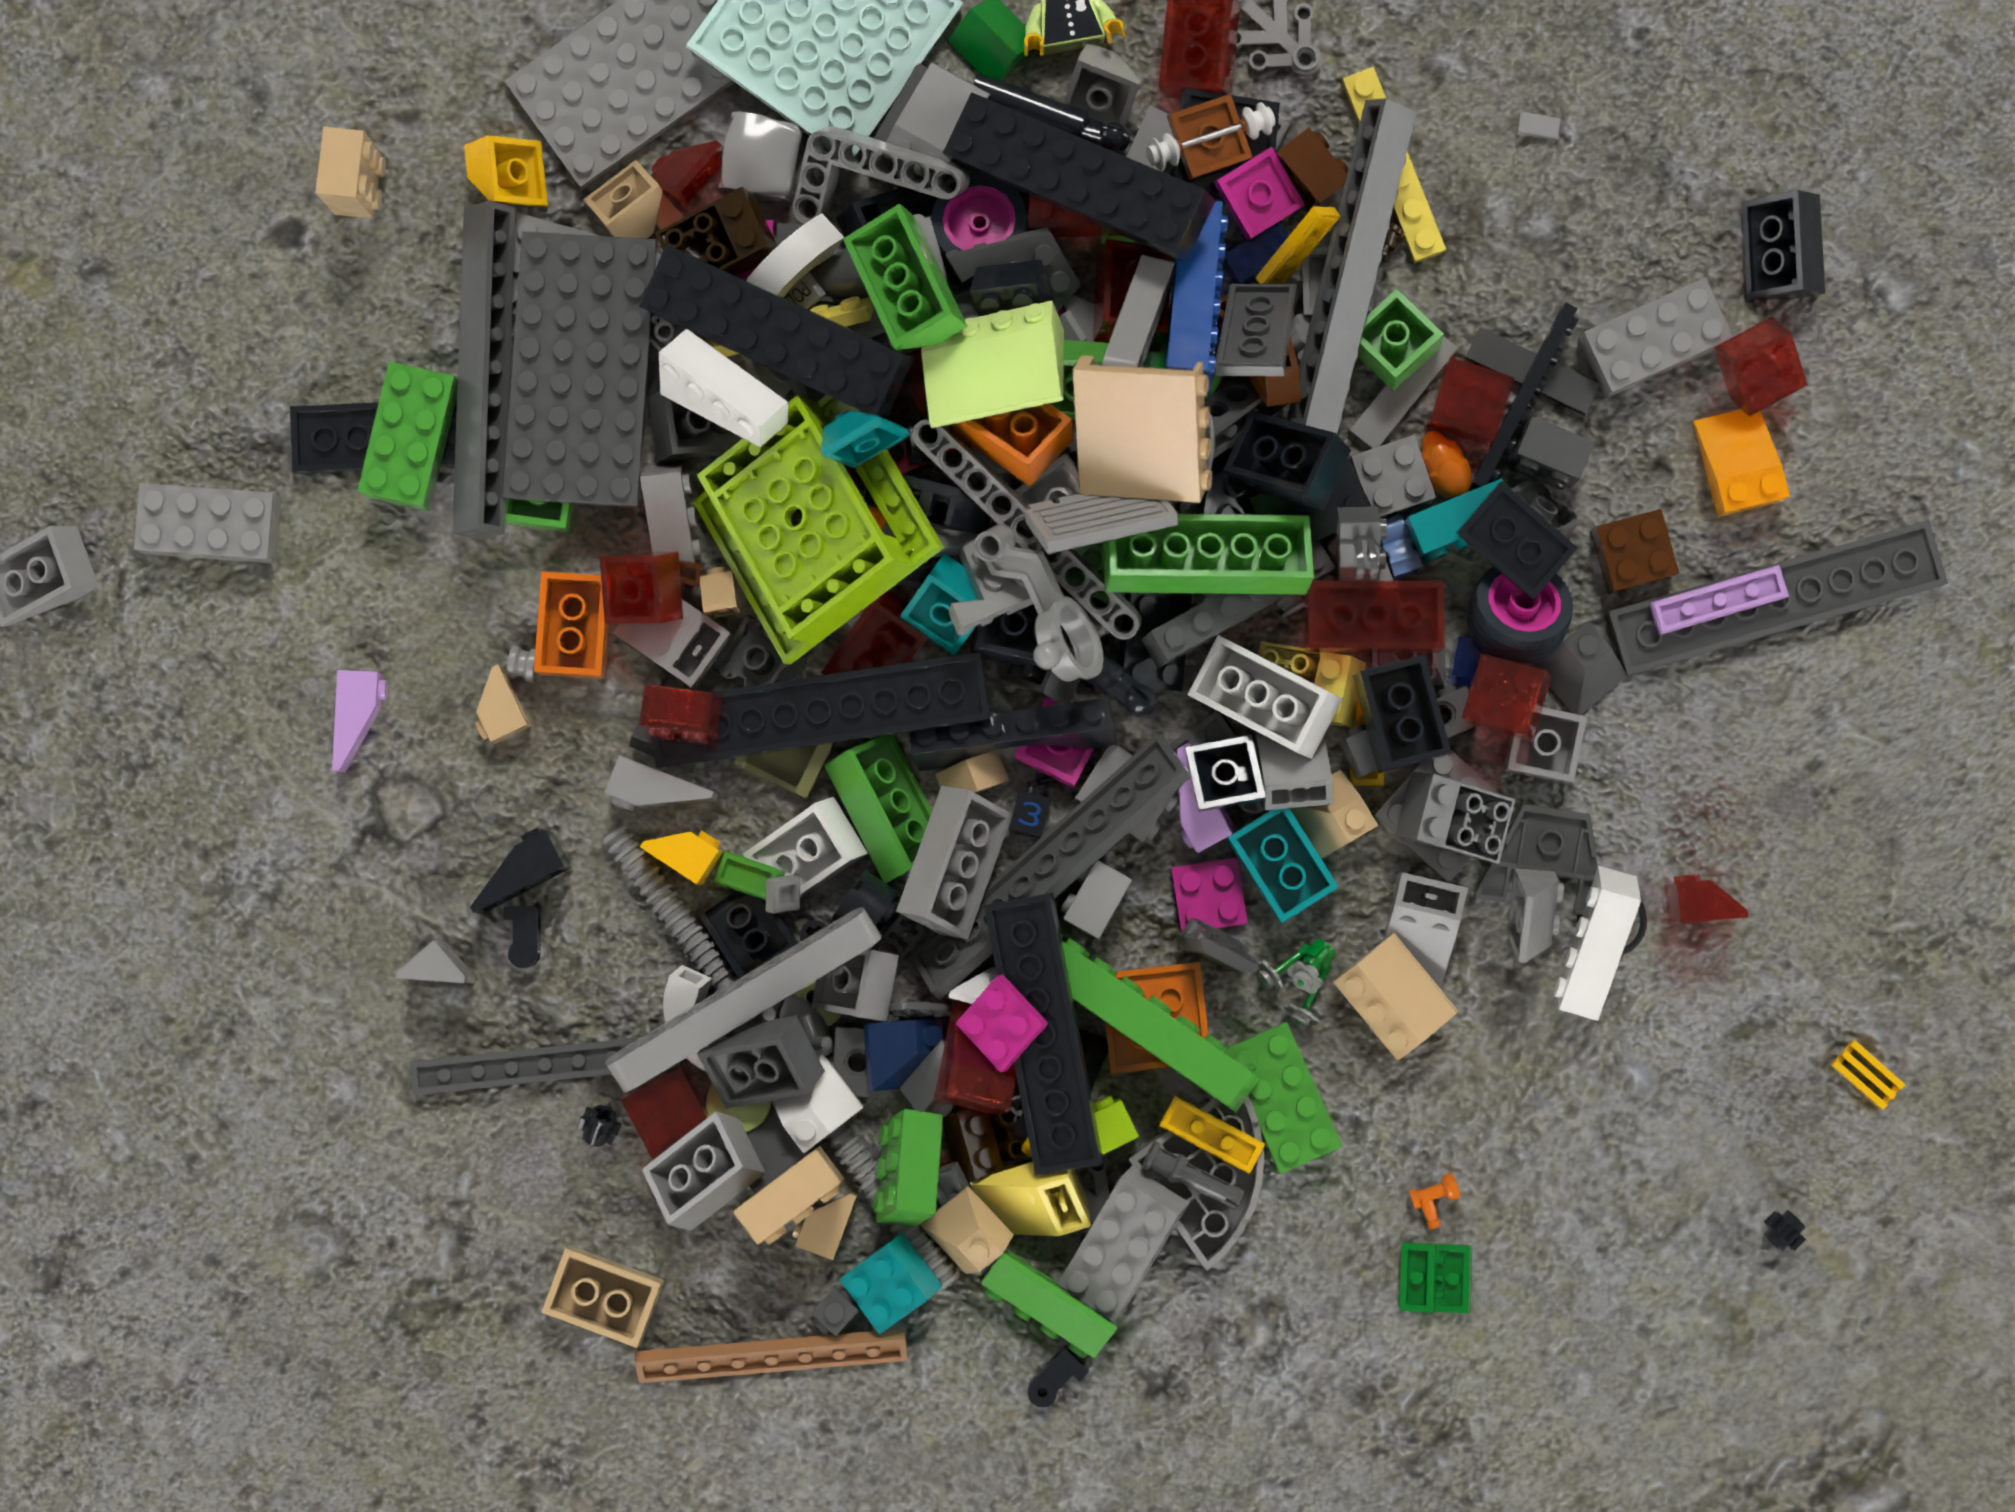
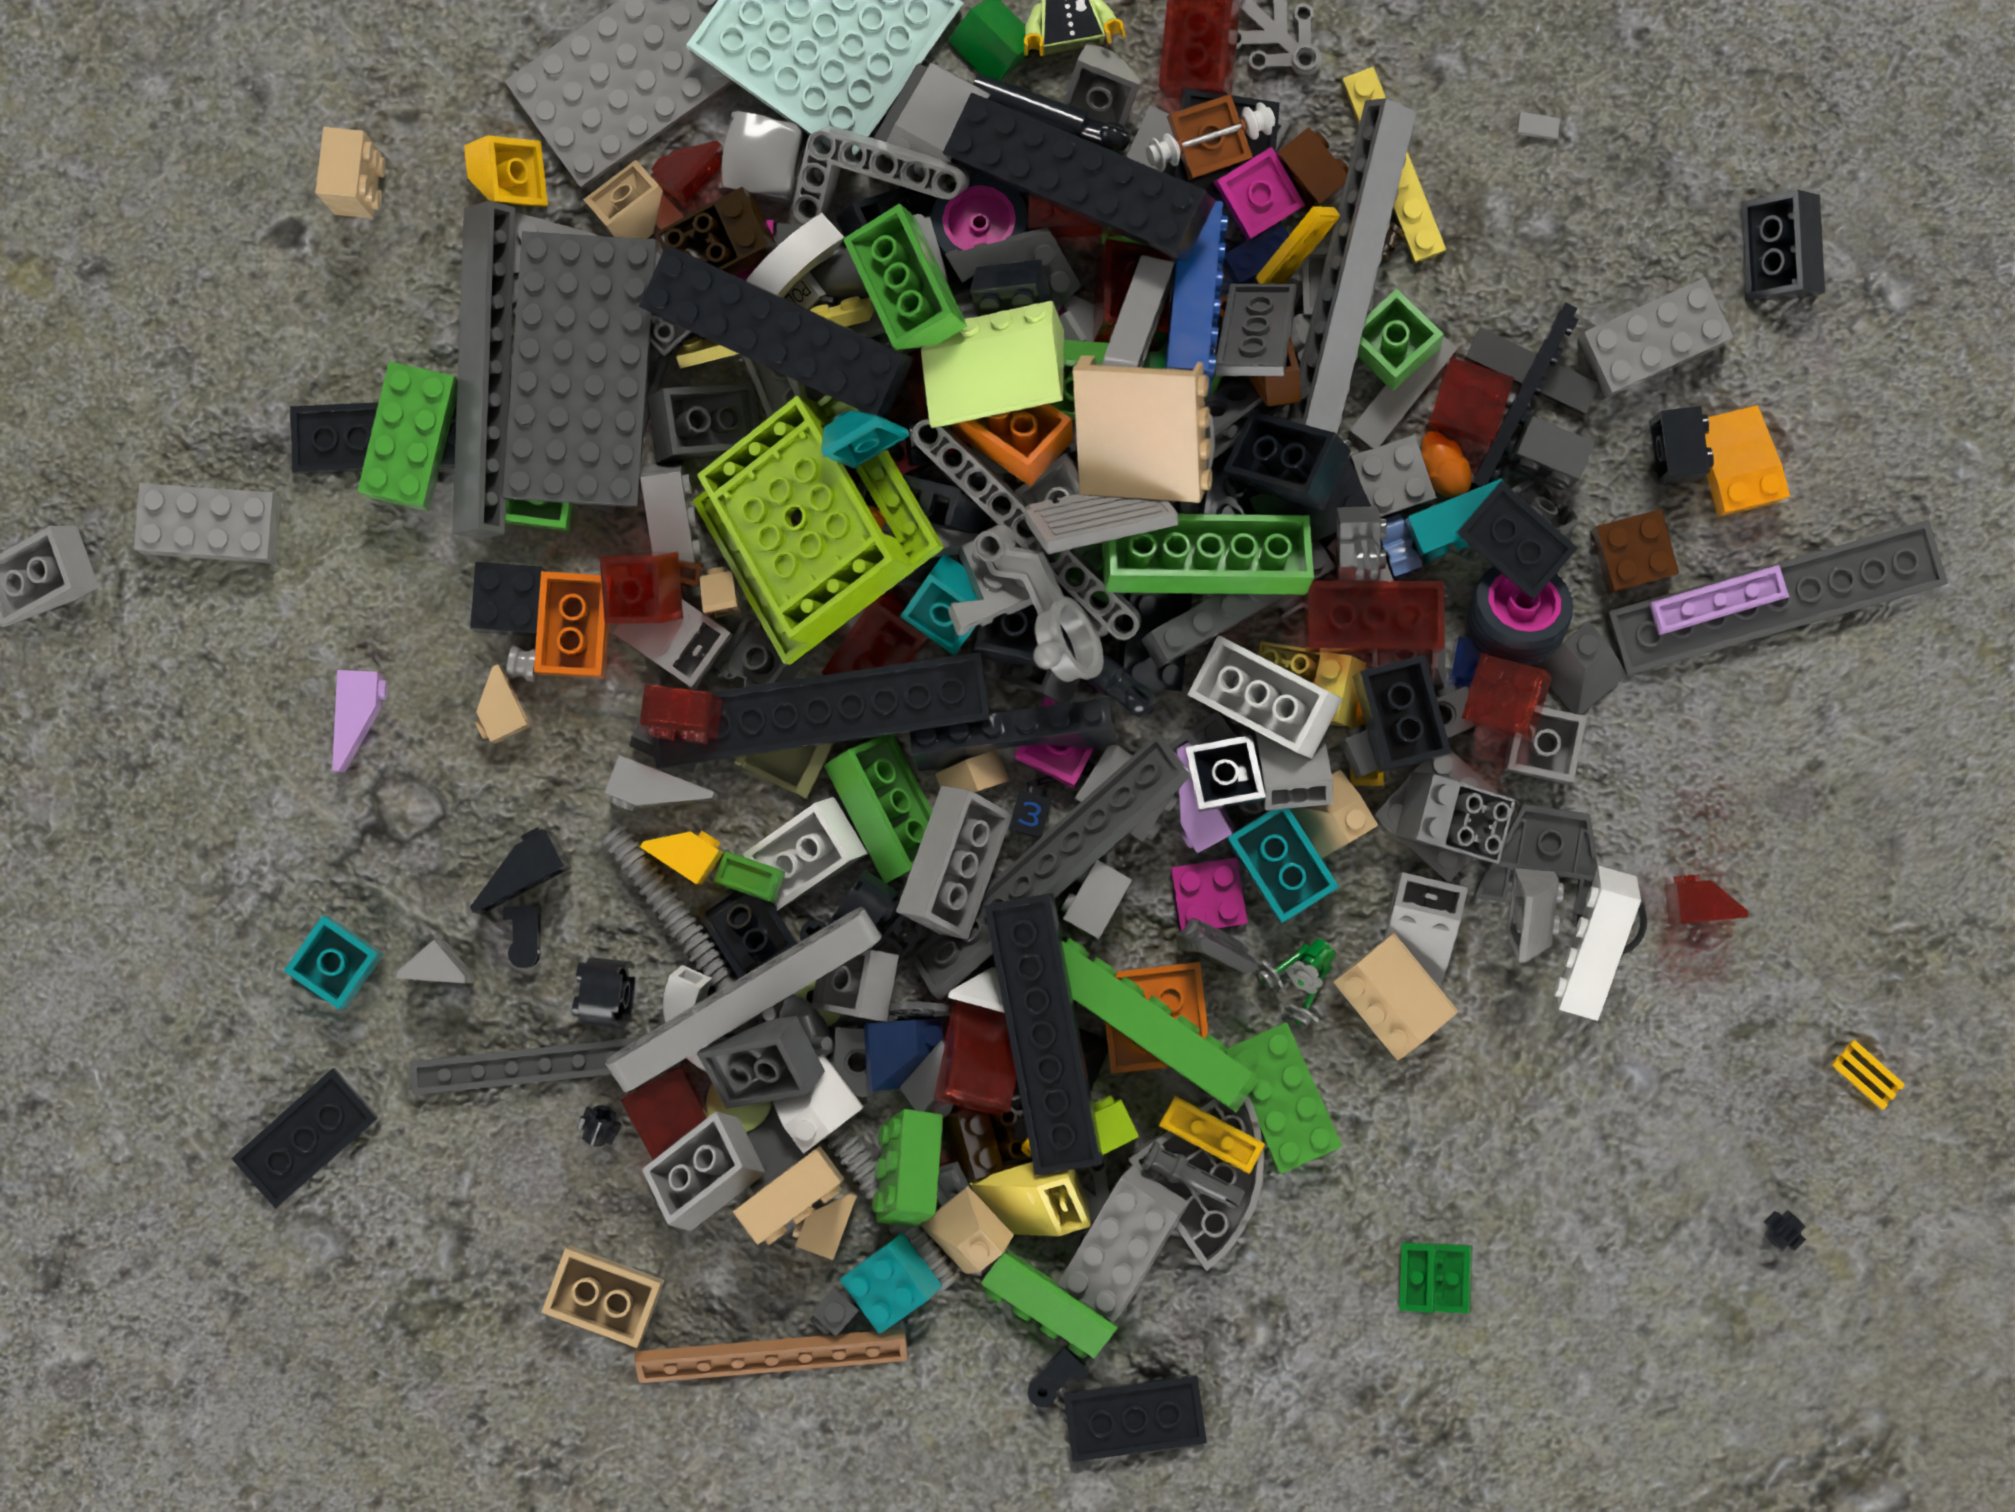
white wedge [659,329,788,447] -> none
light grey tile [766,875,800,914] -> none
dark pink plate [956,974,1048,1072] -> none
orange piece [1408,1172,1461,1230] -> none
clear red brick [1714,316,1807,417] -> none
none -> black plate [231,1068,379,1209]
none -> teal brick [284,915,384,1009]
none -> black brick [470,562,547,637]
none -> black brick [572,957,635,1028]
none -> black plate [1063,1374,1207,1462]
none -> black brick [1649,406,1714,486]

